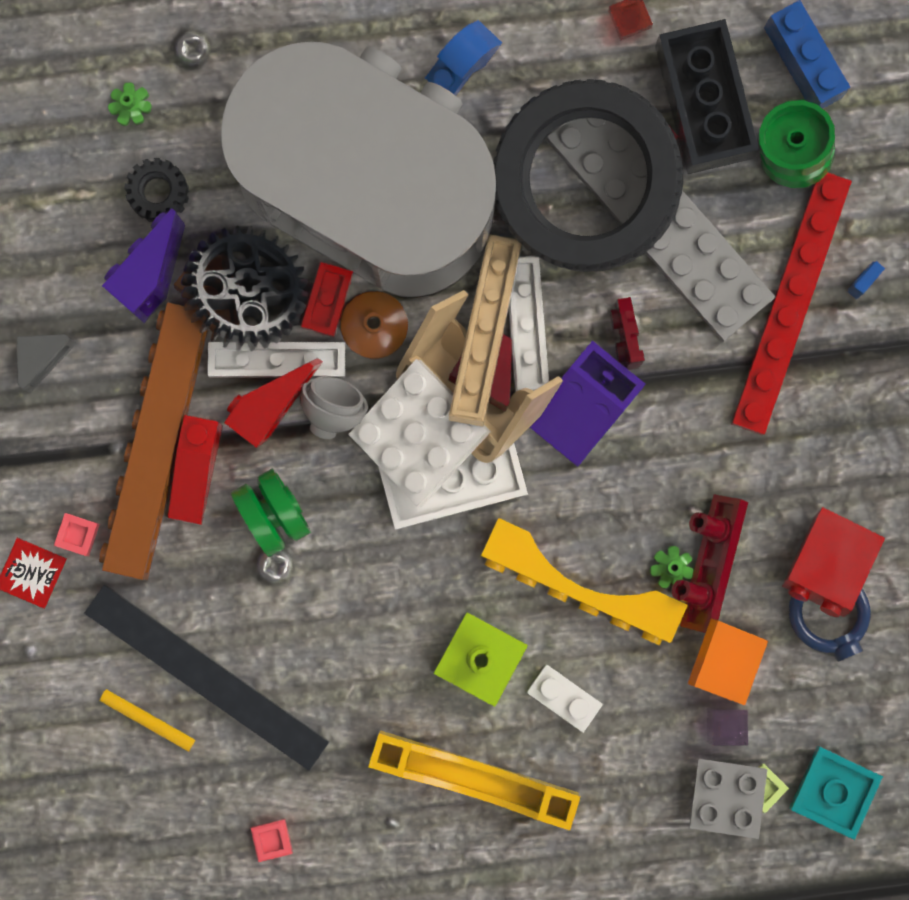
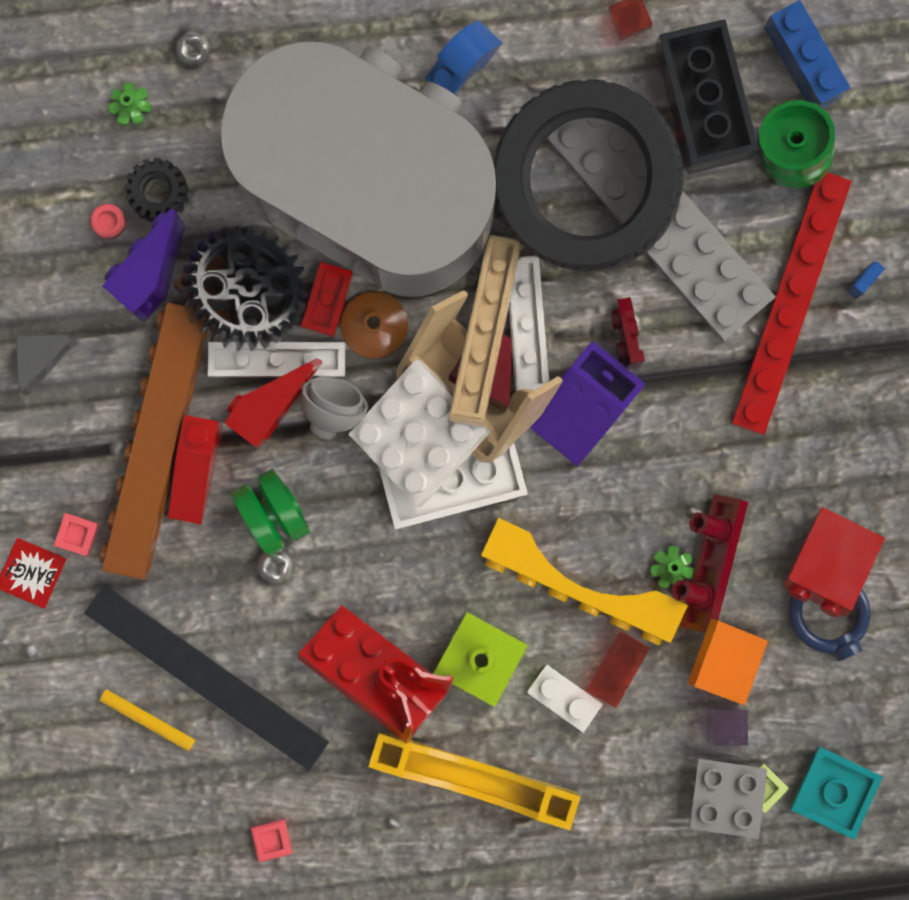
none -> coral tile [91,204,126,240]
none -> red plate [297,605,453,744]
none -> clear red plate [585,631,651,708]

